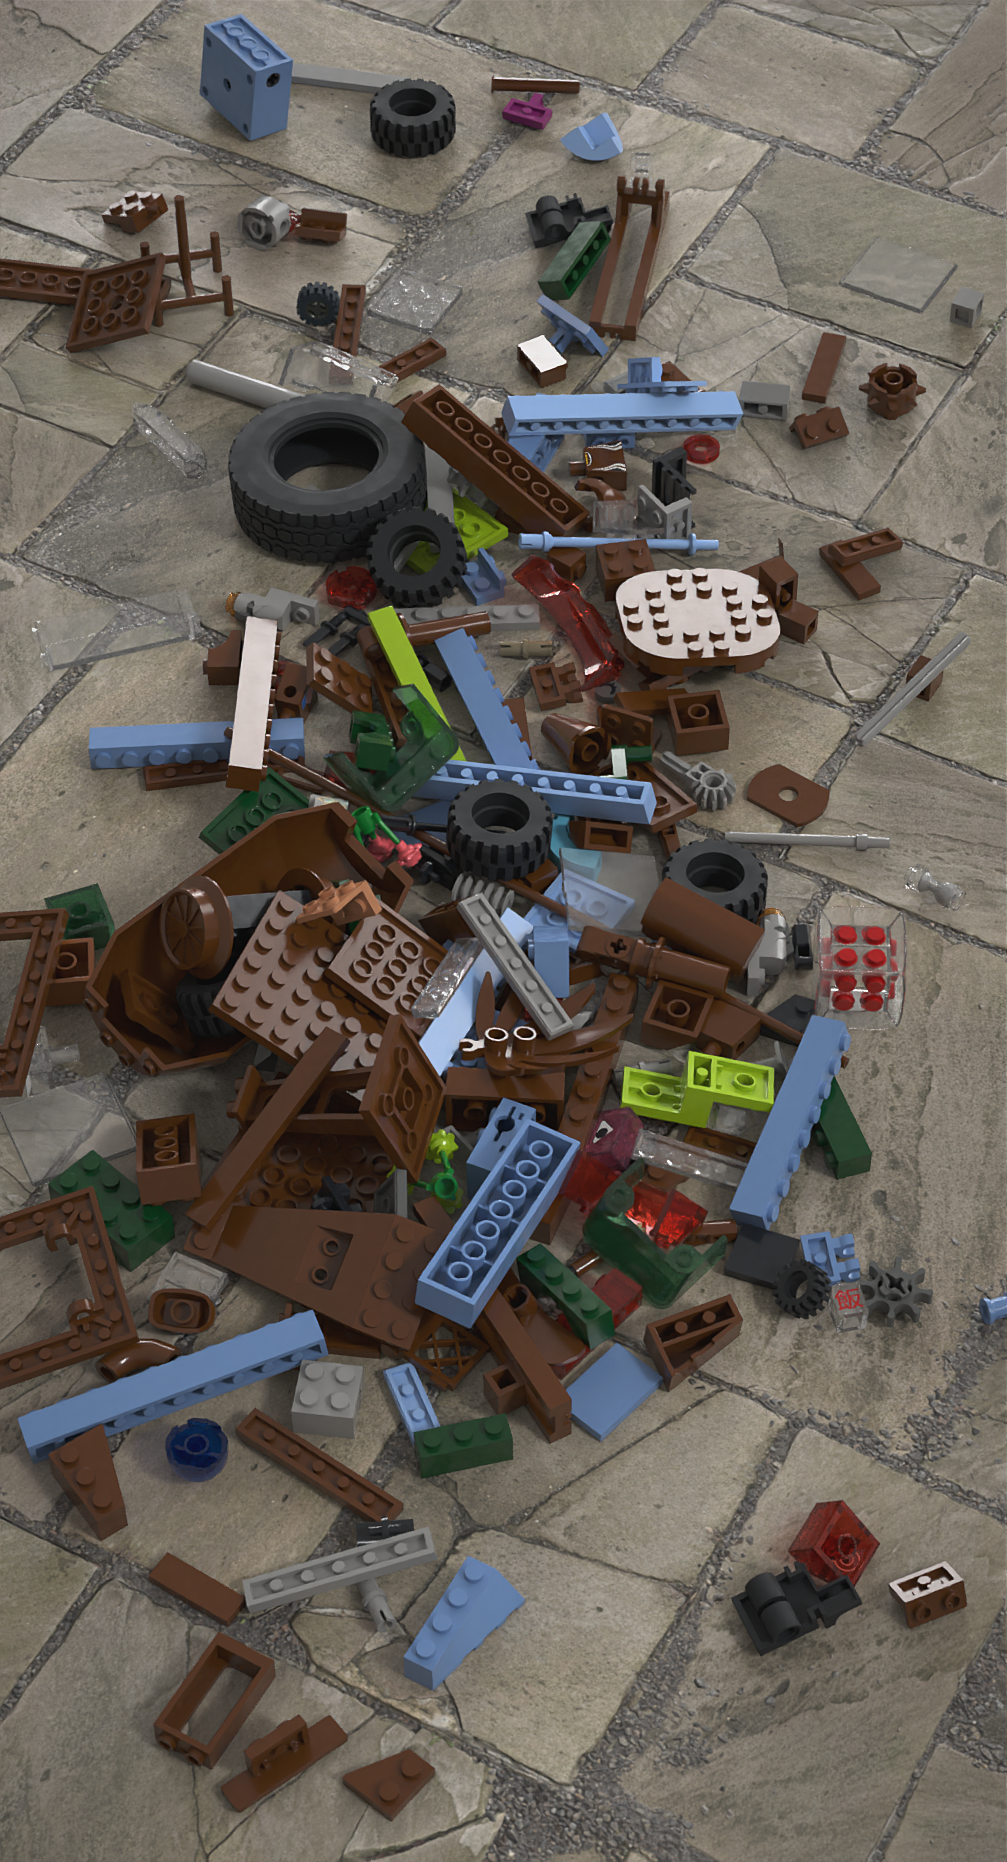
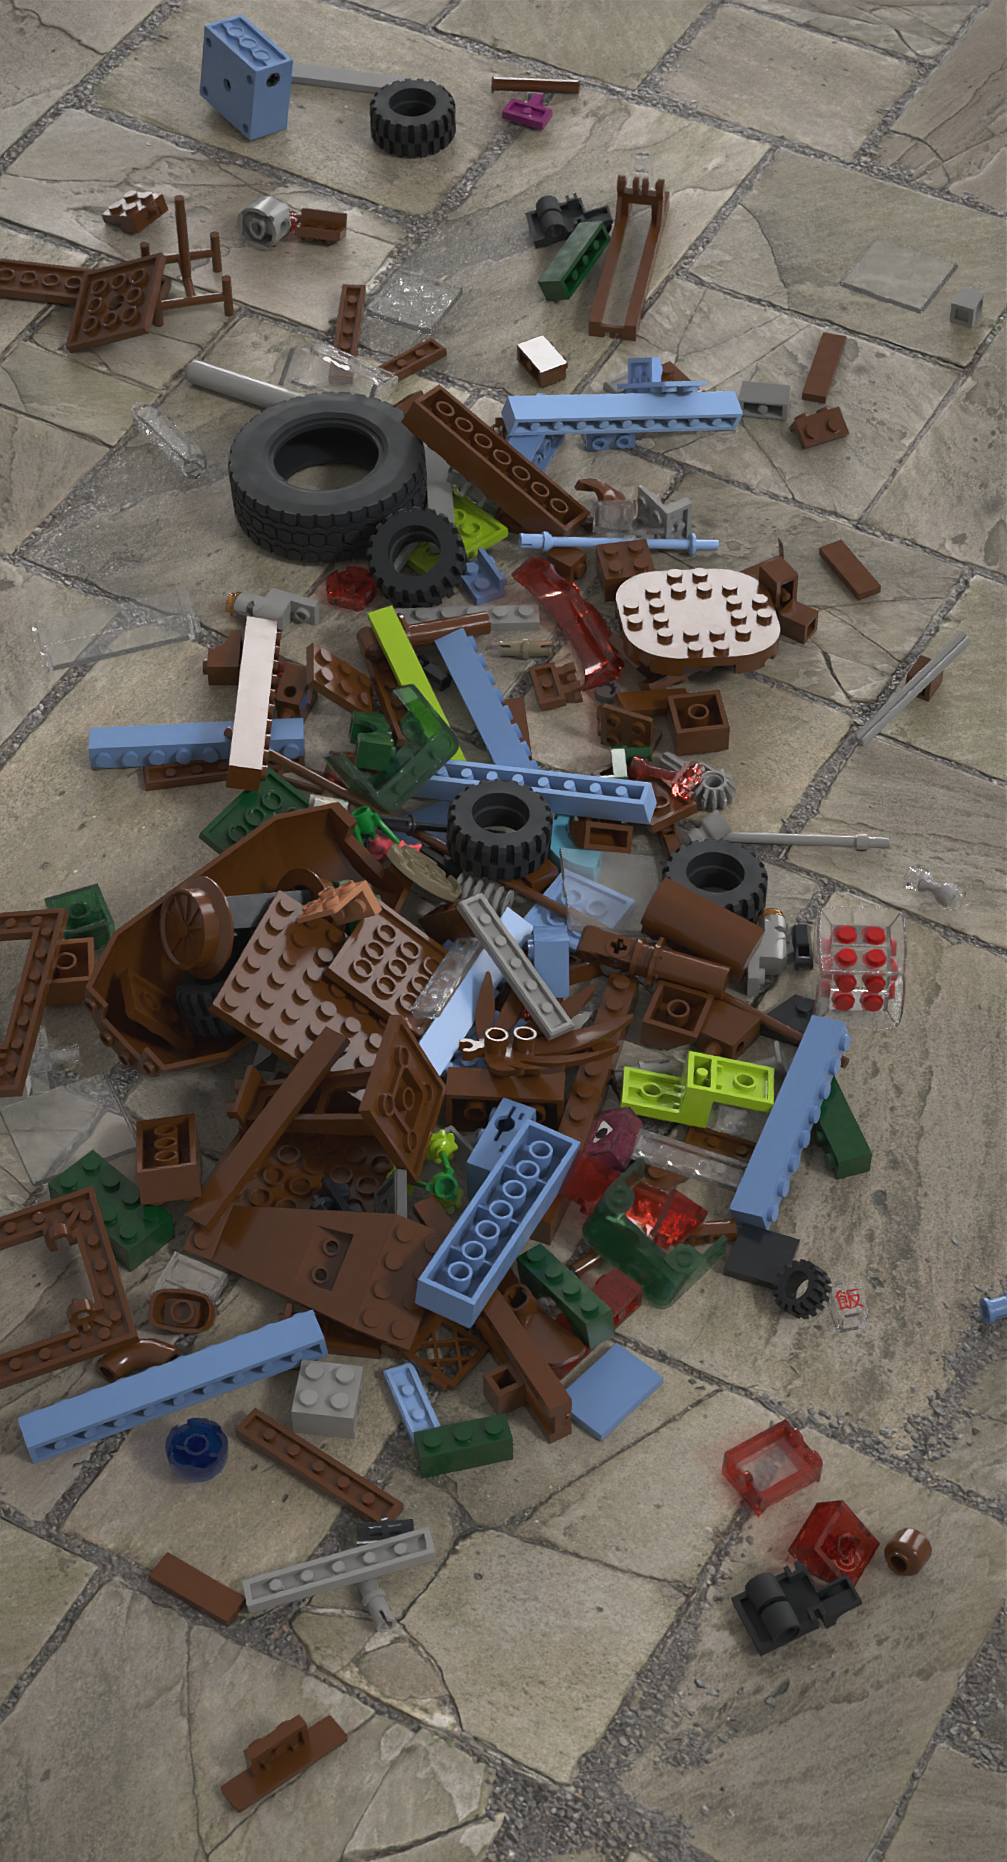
reddish brown wedge [48,1423,128,1541] -> none
reddish brown piece [153,1631,276,1770] -> none
black wheel [296,281,340,327] -> none
black piece [303,606,371,656] -> none
reddish brown wing [342,1749,435,1822] -> none
medium blue wedge [403,1556,525,1691] -> none
medium blue plate [537,294,609,356] -> none
reddish brown cone [541,713,611,775] -> none
light blue brick [560,113,623,160] -> none
reddish brown torso [569,441,627,491] -> none
reddish brown wedge [643,1294,743,1393] -> none
black plate [652,447,697,529] -> none
clear red piece [683,434,720,464] -> none
reddish brown piece [747,764,830,827] -> none
medium blue plate [800,1231,860,1288] -> none
reddish brown tile [827,528,903,567] -> none
dark grey gear [856,1256,933,1328] -> none
reddish brown brick [859,363,926,420] -> none
reddish brown bracket [888,1561,967,1628] -> none
none -> dark tan tile [387,843,462,901]
none -> clear red bar [630,756,706,799]
none -> light grey piece [686,809,732,842]
none -> clear red window [721,1419,823,1518]
none -> reddish brown head [884,1528,932,1576]

